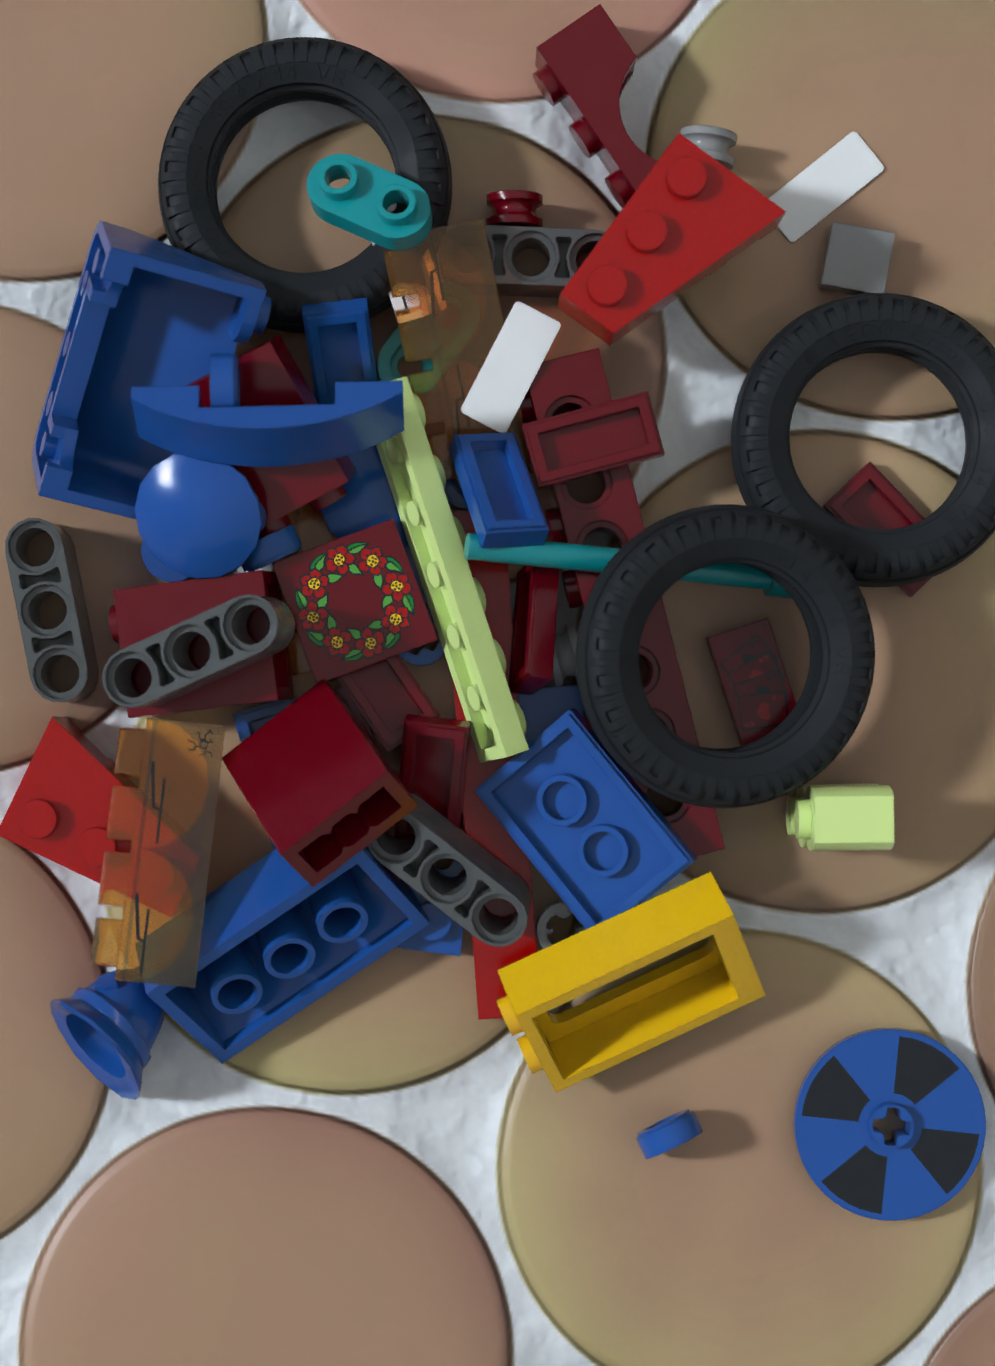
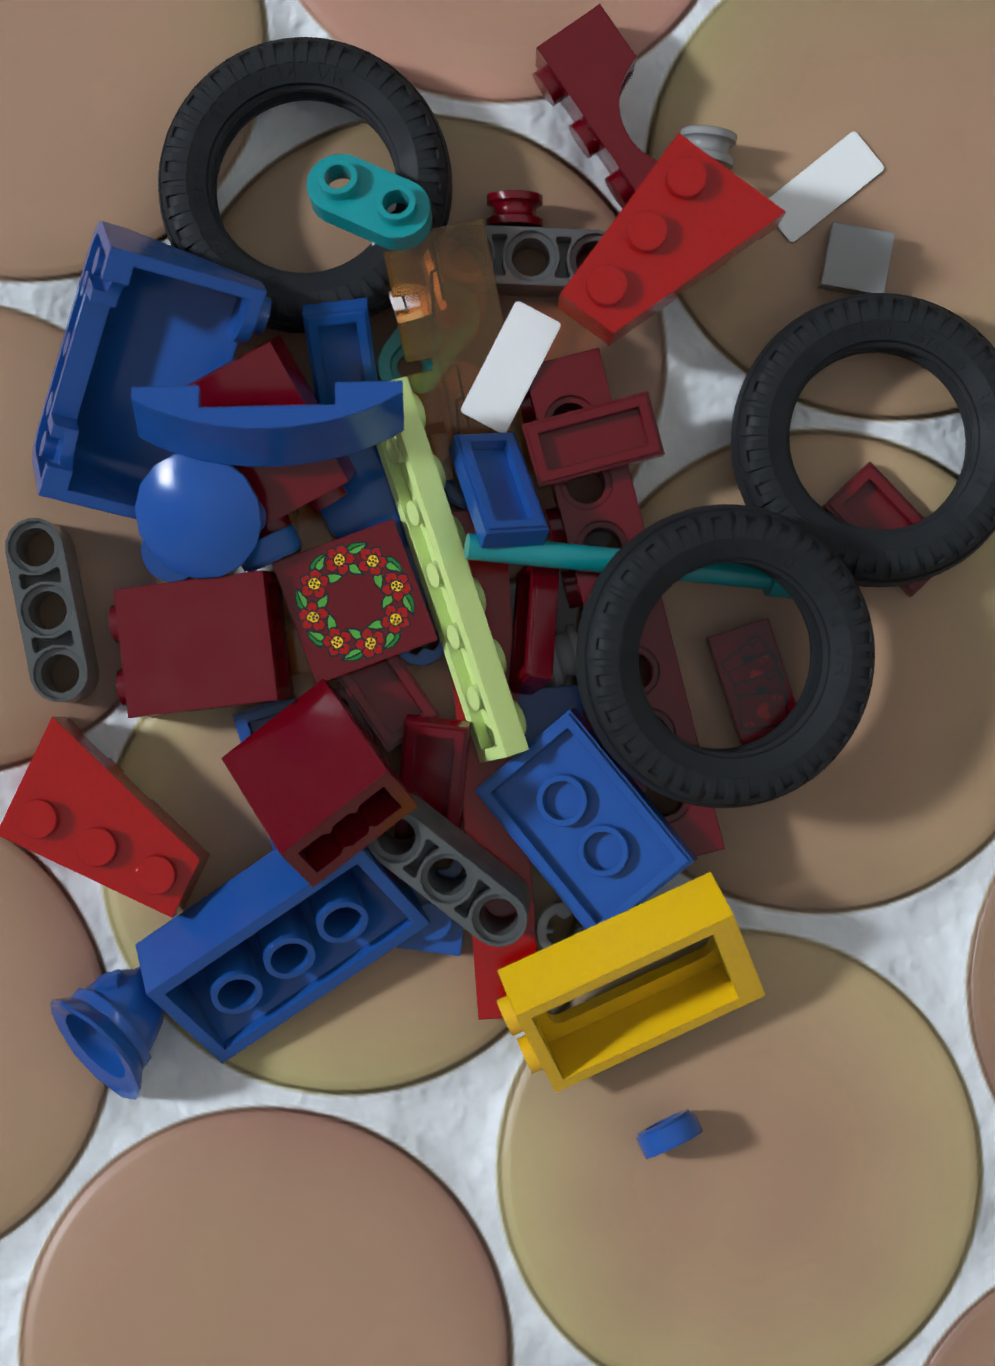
clear orange windscreen [90,718,226,988] -> none
dark grey beam [102,594,295,708] -> none
blue tile [210,353,240,407] -> none
yellowish green brick [786,783,895,851] -> none
blue piece [793,1028,986,1221] -> none

